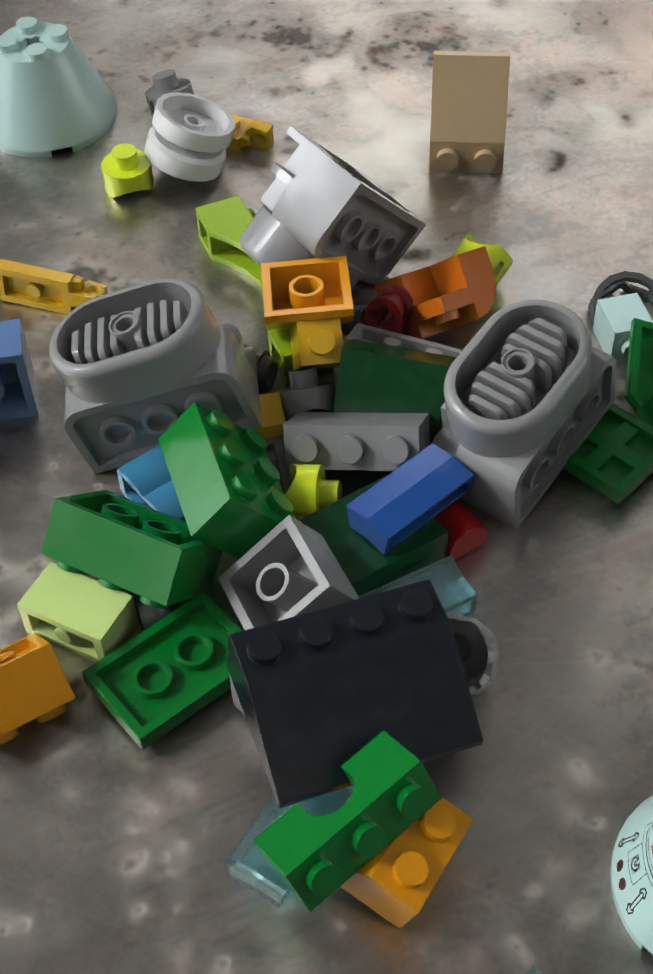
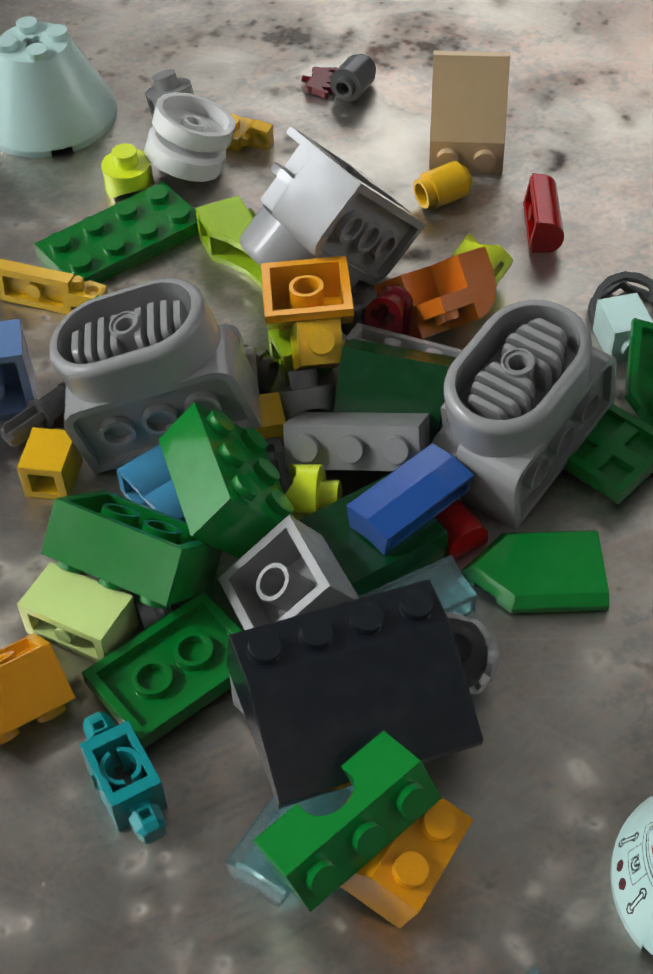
none -> dark grey axle [0,381,66,447]
none -> yellow brick [17,427,83,500]
none -> green plate [34,182,199,284]
none -> teal piece [79,711,168,844]
none -> piece [301,67,338,99]
none -> dark grey brick [330,54,376,102]
none -> yellow brick [413,161,472,209]
none -> green tile [459,530,610,614]
none -> red brick [523,173,564,253]

